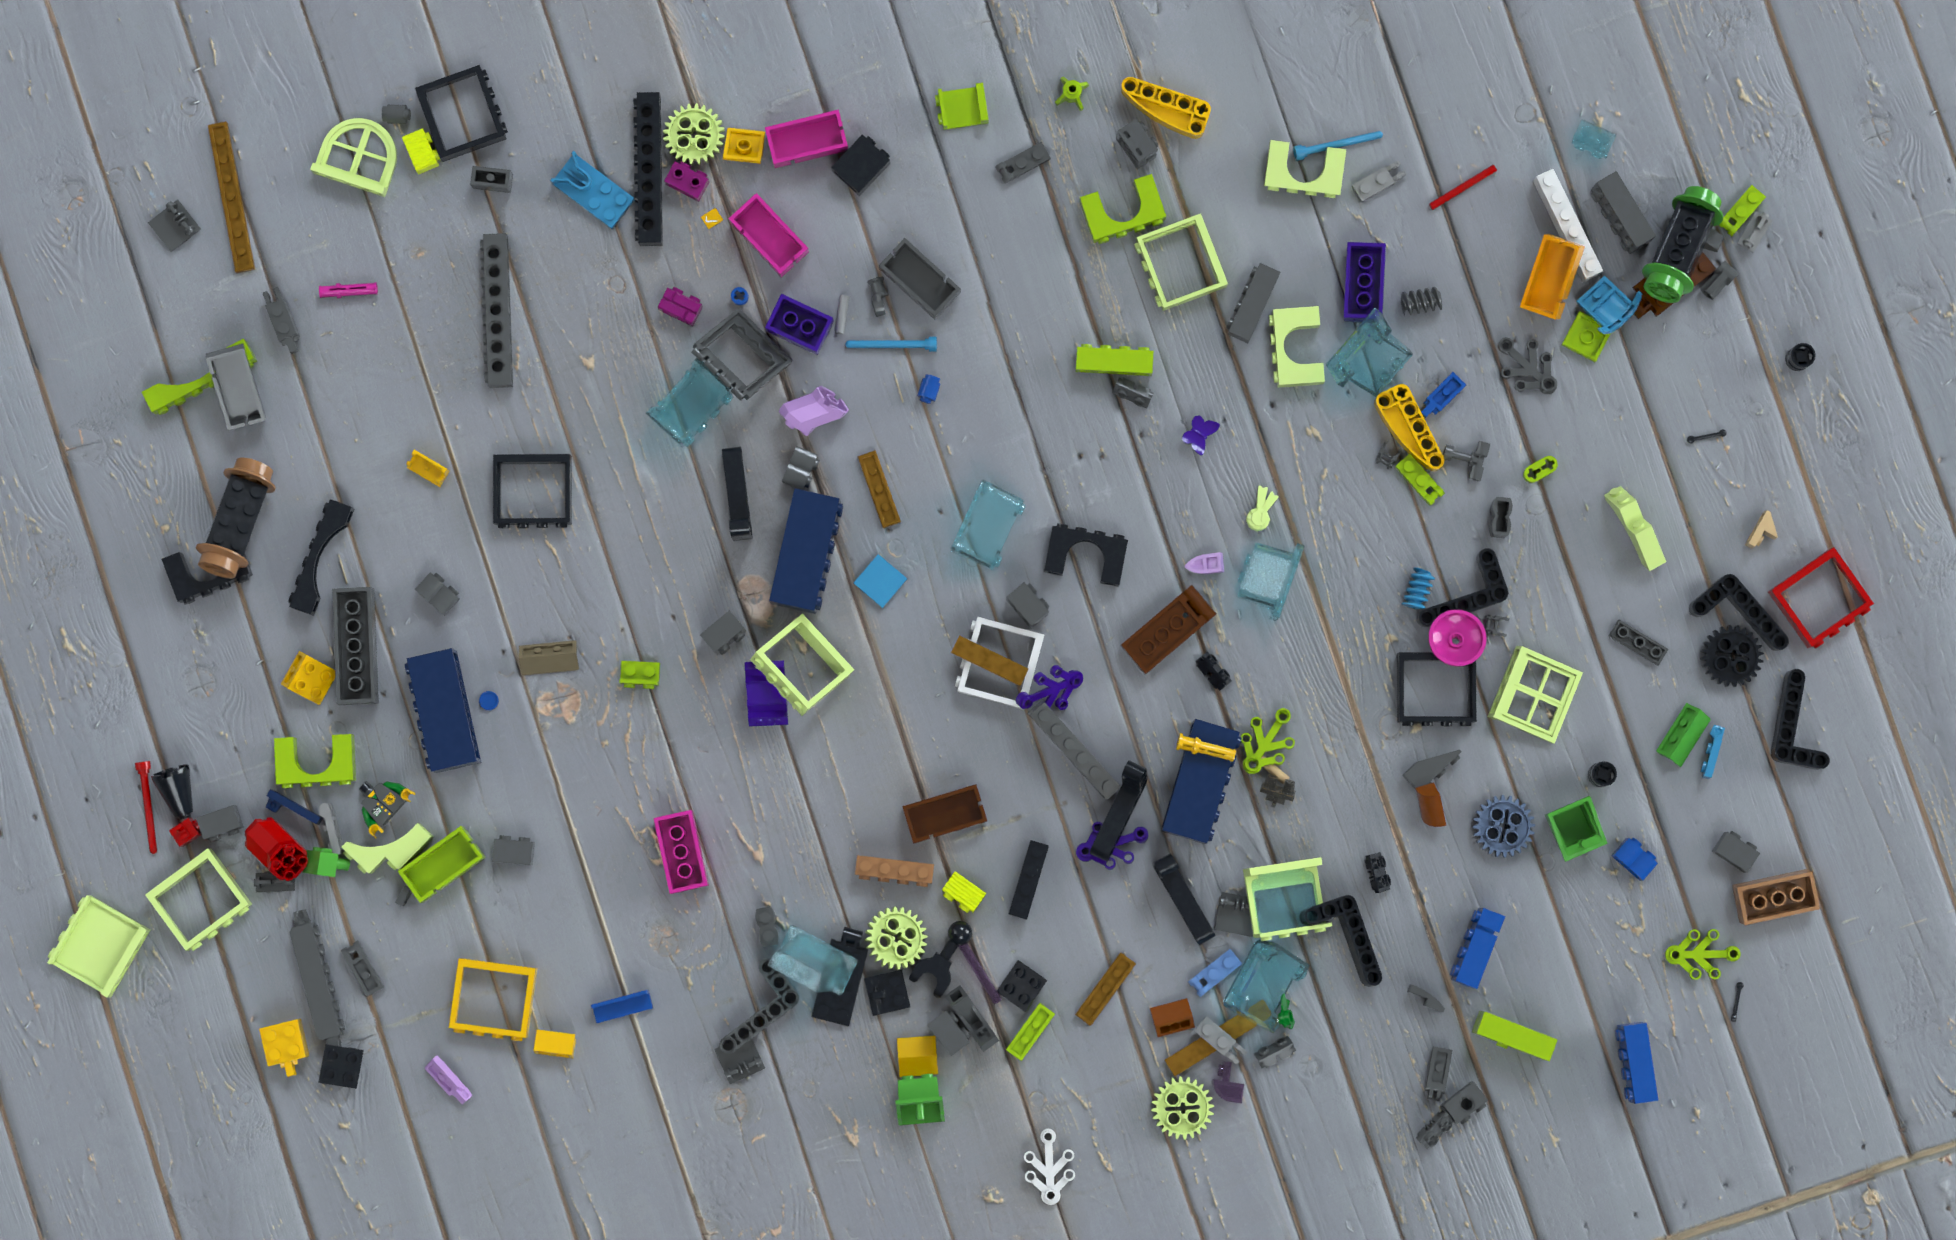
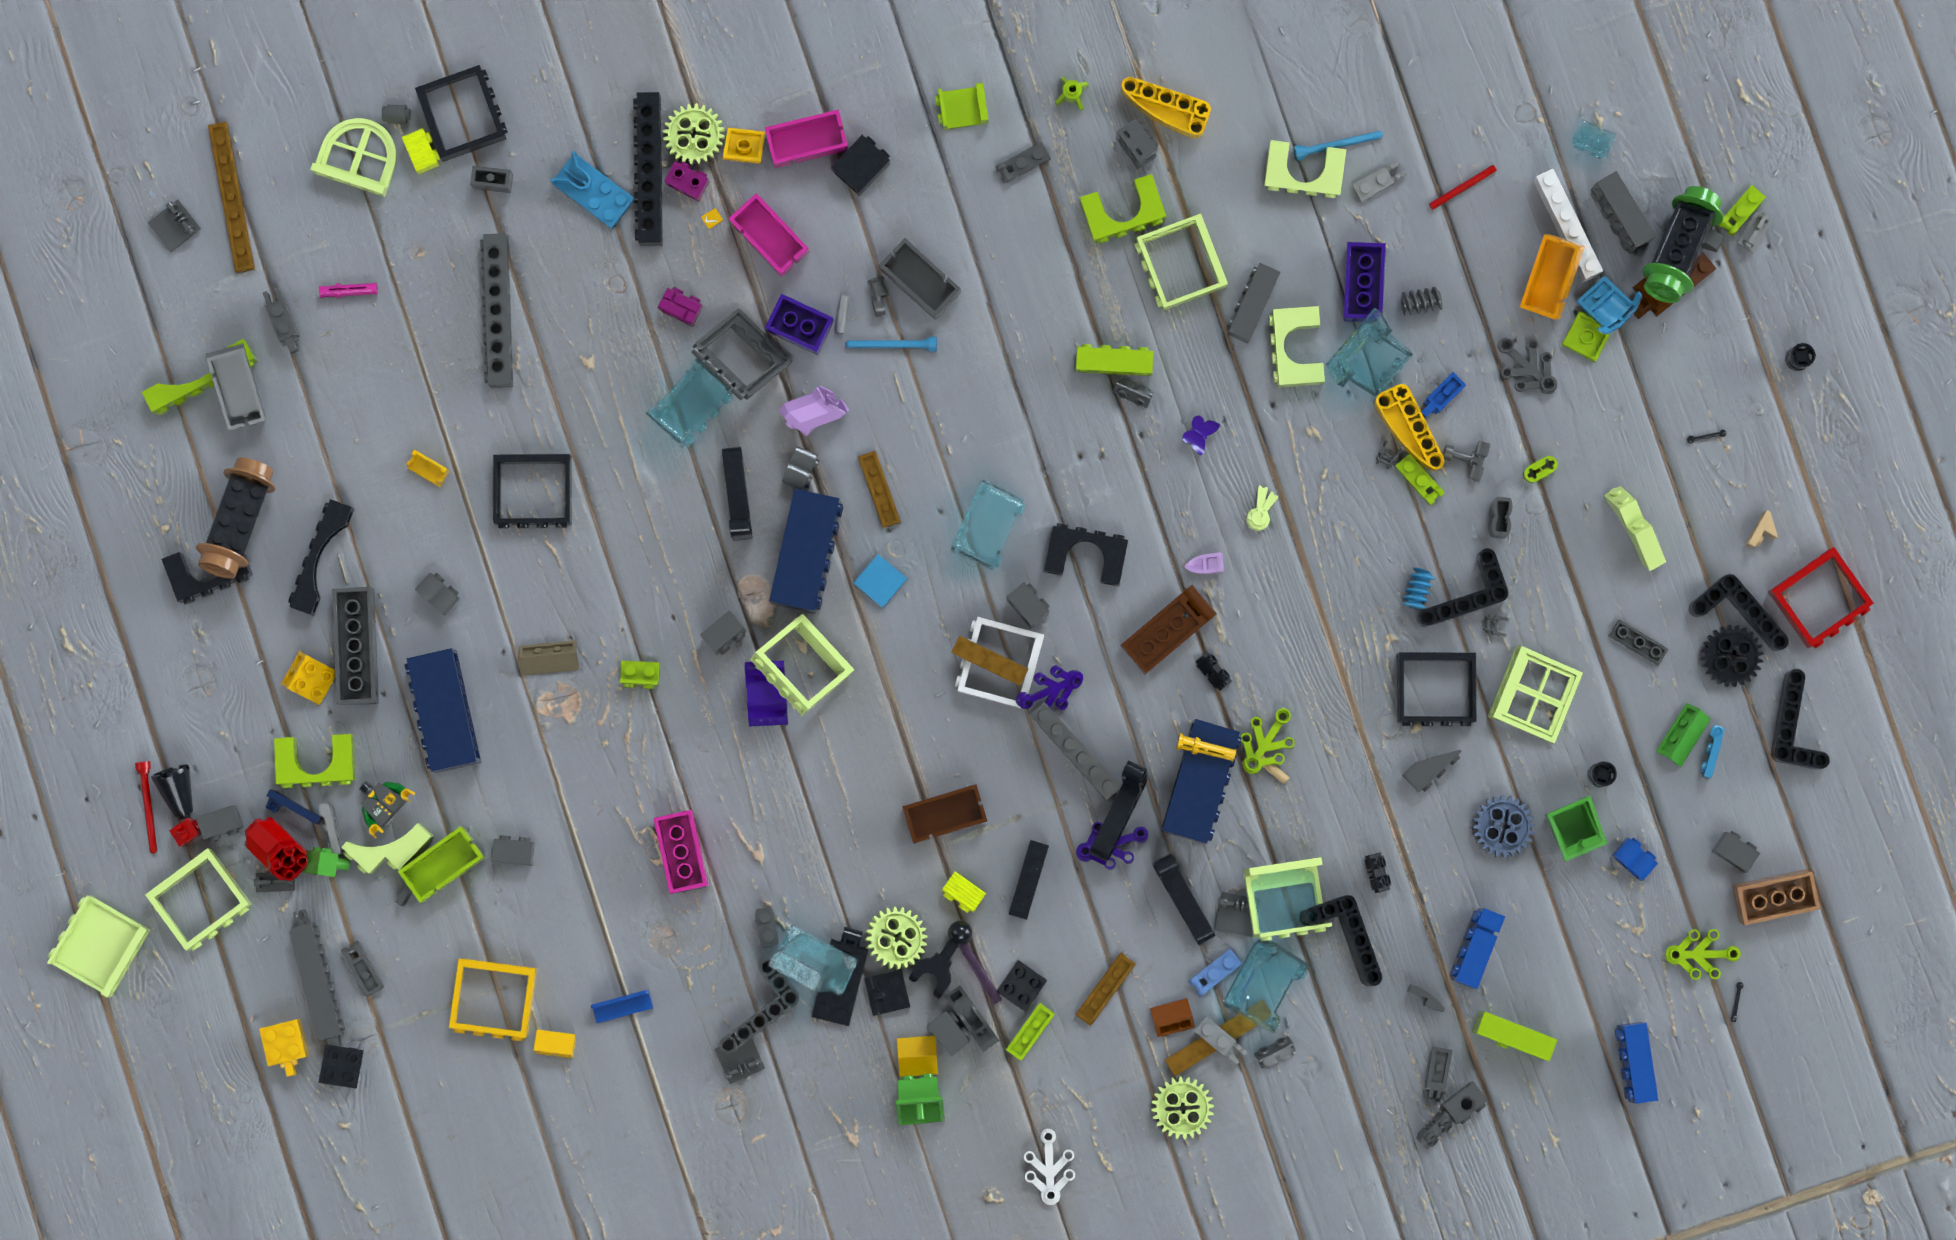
lavender hinge [425,1055,472,1104] -> none
blue piece [479,691,499,710] -> none
blue bush [731,287,749,305] -> none
medium nougat brick [855,855,934,887] -> none
blue brick [917,374,940,404] -> none
clear purple brick [1212,1061,1244,1104] -> none
clear light blue windscreen [1236,542,1305,621] -> none
clear smoke hips [1260,774,1296,808] -> none
green plate [1278,993,1295,1029] -> none
dark orange brick [1416,783,1446,827] -> none
dark pink dish [1428,610,1487,667] -> none
dark grey piece [1701,261,1739,300] -> none

